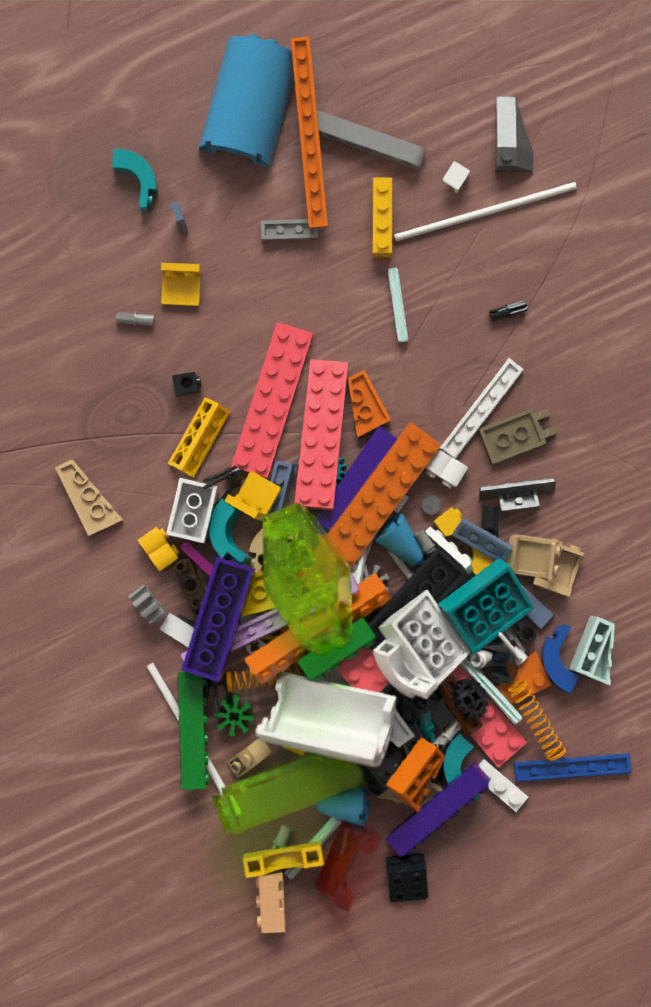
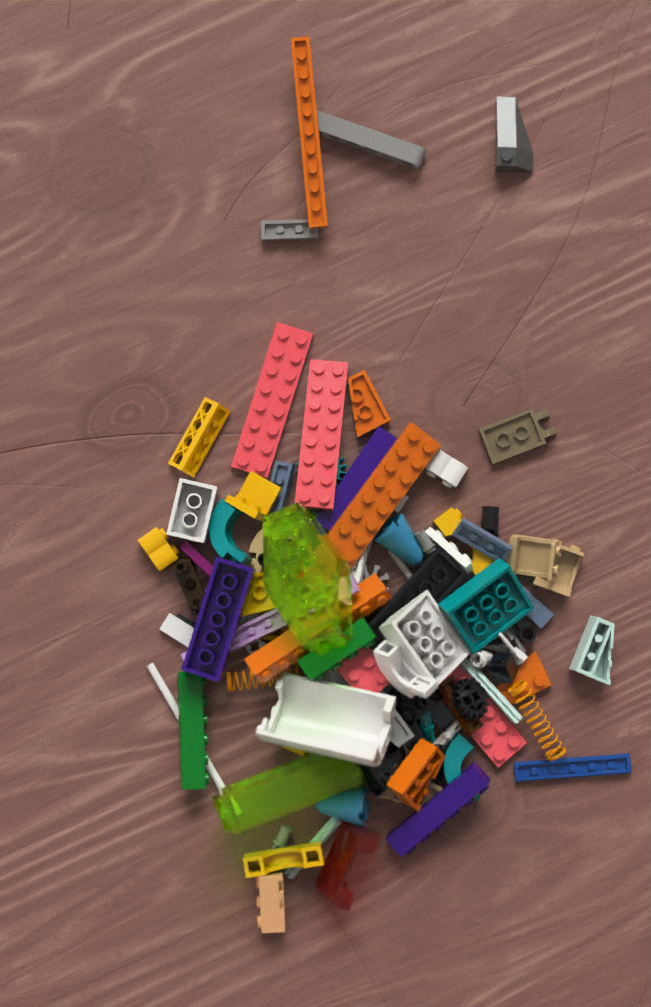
tan wing [55,459,123,537] -> none
teal arch [112,149,158,212] -> none
light grey axle [116,311,154,327] -> none
light grey gear [128,584,167,626] -> none
yellow bracket [161,262,201,306] -> none
sand blue tile [171,201,188,235] -> none
black brick [172,372,202,397] -> none
dark azure cylinder [198,34,295,168] -> none
black plant [203,465,243,507] -> none
black plant [204,675,234,714] -> none
green gear [215,694,254,736] -> none
tan slope [226,738,272,778] -> none
yellow arch [372,178,392,258] -> none
black bracket [385,853,428,903] -> none
light aqua axle [388,268,408,343] -> none
white piece [394,182,577,242] -> none
flat silver tile [422,496,441,515] -> none
white tile [439,358,524,459] -> none
white panel [443,161,470,194] -> none
white plate [478,759,528,812] -> none
dark grey bracket [479,478,556,515] -> none
black axle [489,301,528,322] -> none
blue arch [541,624,579,693] -> none

